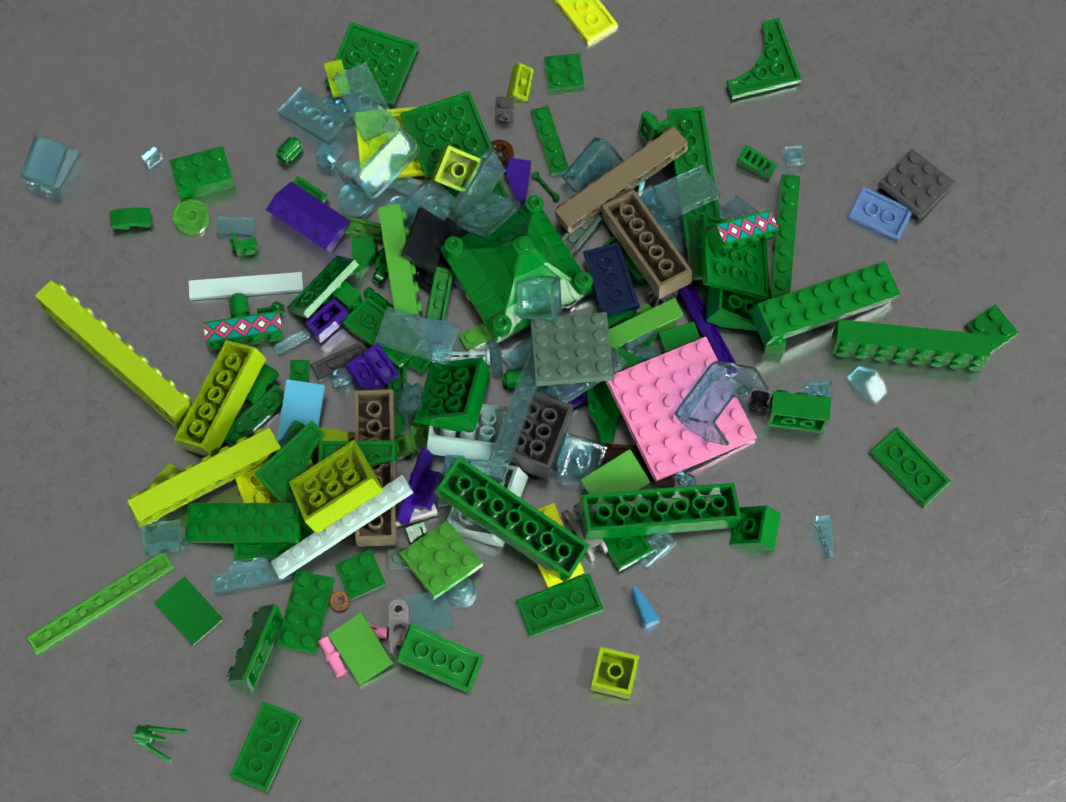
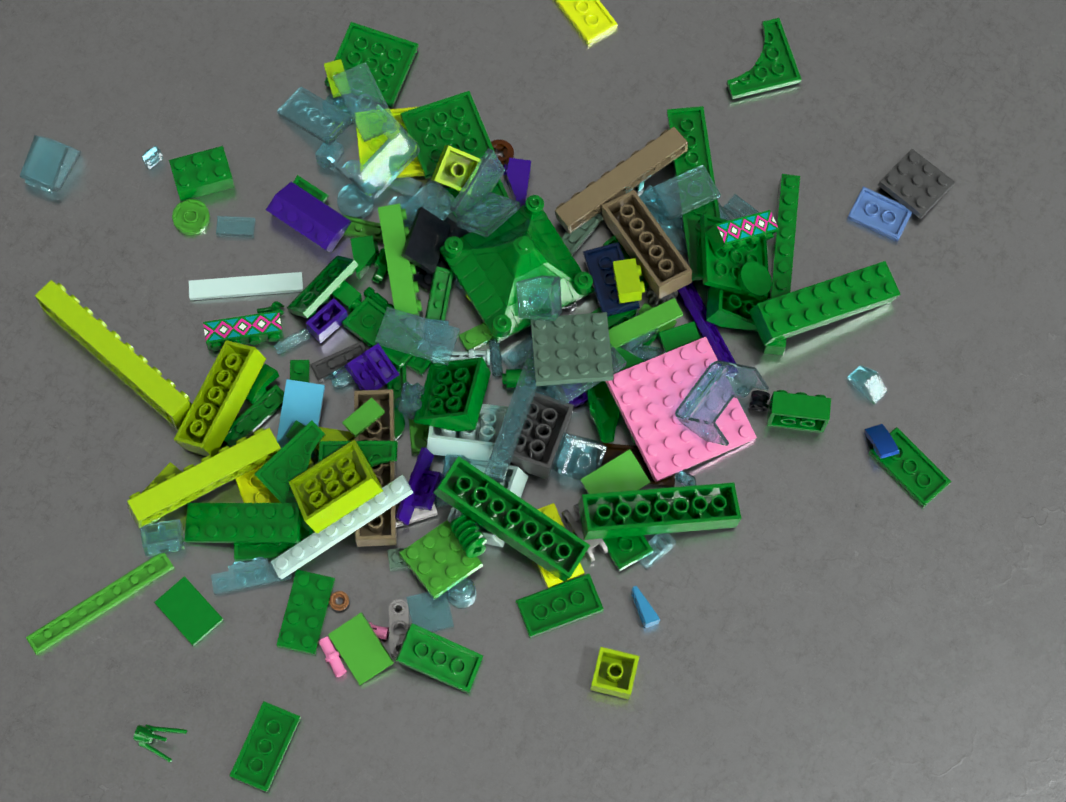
green slope [110,208,151,230] -> none
green slope [227,604,283,693] -> none
green brick [228,293,250,318] -> none
green bracket [229,232,259,256] -> none
green brick [276,137,303,164] -> none
green plate [334,549,386,601] -> none
bright green plate [395,434,414,460] -> none
plate [404,521,428,545] -> none
dark grey bracket [495,97,514,122] -> none
lime slope [506,63,534,102] -> none
green plate [531,105,569,176] -> none
green hinge [532,171,560,201] -> none
green plate [544,53,585,92] -> none
clear light blue slope [561,137,623,193] -> none
green bracket [638,110,669,143] -> none
green slope [730,505,781,551] -> none
green slope [736,145,777,181] -> none
clear light blue plate [784,145,806,167] -> none
clear light blue brick [803,381,832,398] -> none
clear light blue slope [814,515,835,558] -> none
green brick [831,319,991,371] -> none
green plate [965,304,1019,353] -> none
none -> bright green tile [342,397,385,438]
none -> green piece [450,514,487,558]
none -> lime brick [613,258,645,304]
none -> green tile [737,261,772,298]
none -> blue slope [865,424,899,459]

